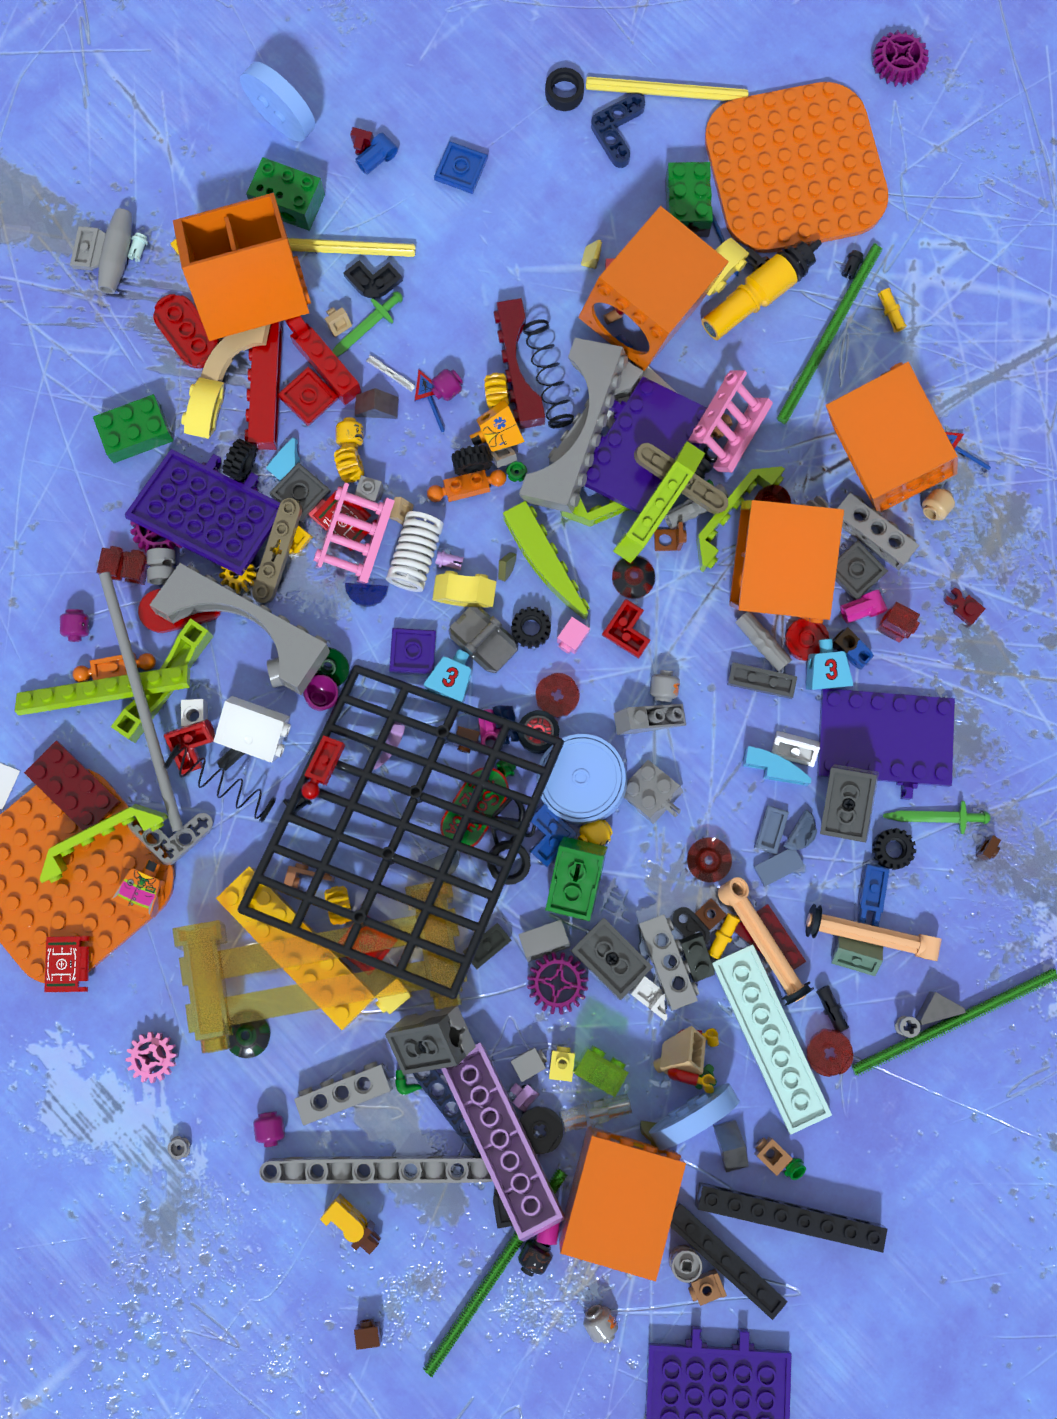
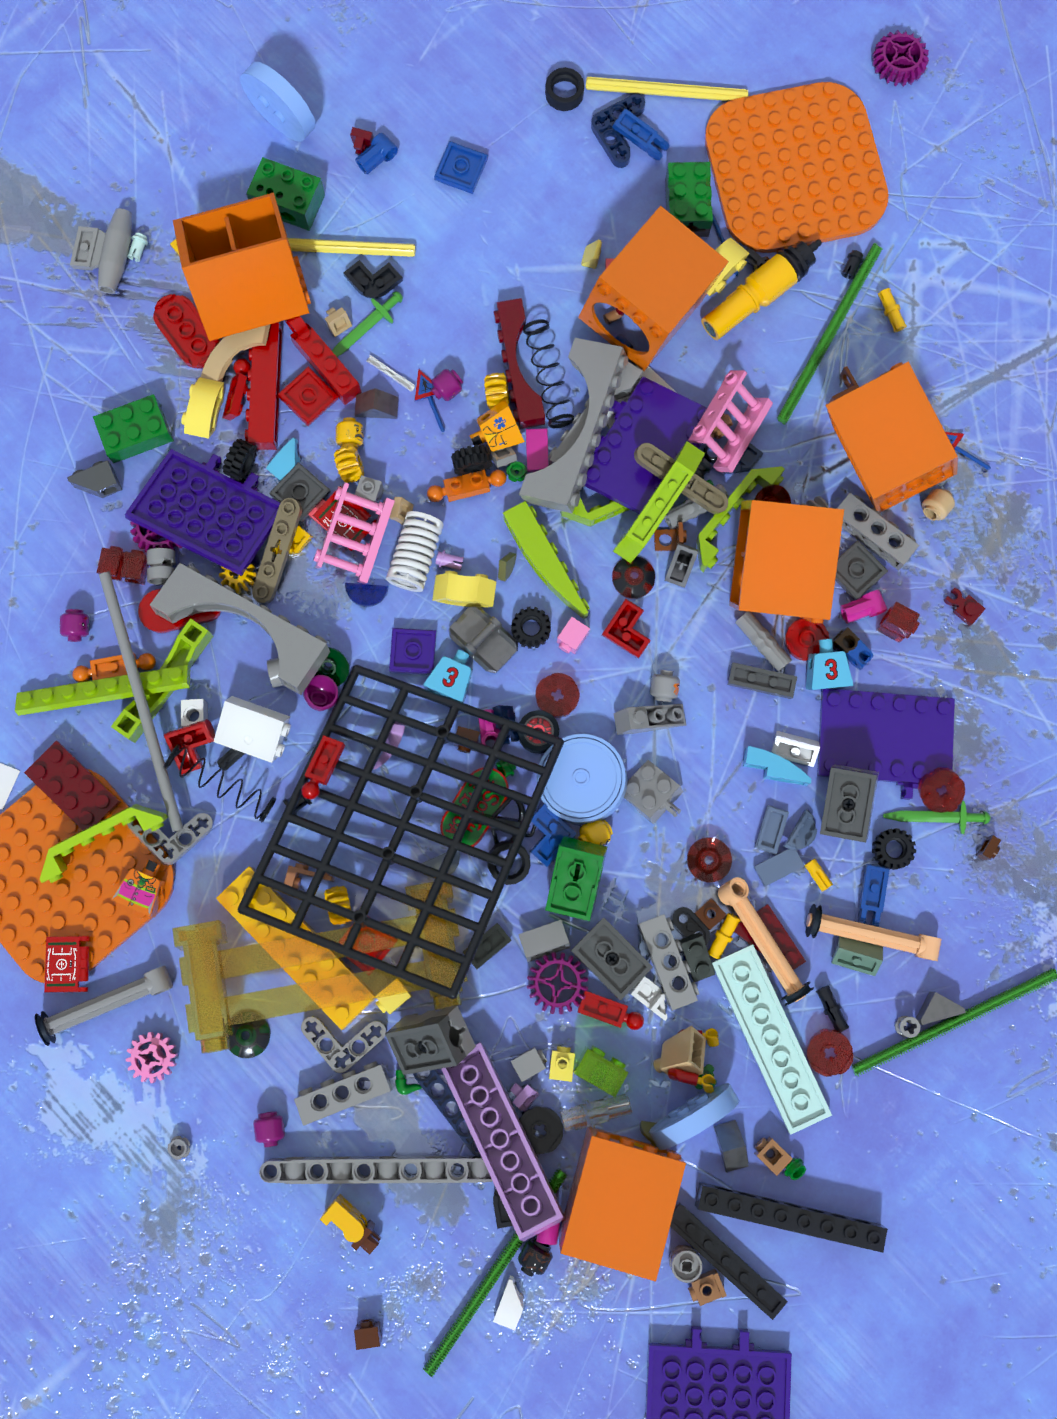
light grey head [583,1305,618,1344] -> none
none -> light grey piece [34,966,173,1046]
none -> dark grey slope [67,461,122,498]
none -> red plate [222,359,251,420]
none -> light grey beam [301,1016,387,1073]
none -> white slope [493,1275,524,1331]
none -> dark pink tile [526,429,549,472]
none -> red plate [577,991,644,1030]
none -> blue hinge [612,109,670,161]
none -> flat silver slope [664,542,699,588]
none -> dark blue tile [722,443,763,474]
none -> yellow piece [804,858,833,891]
none -> dark orange bracket [829,366,859,403]
none -> clear red plate [918,767,965,813]

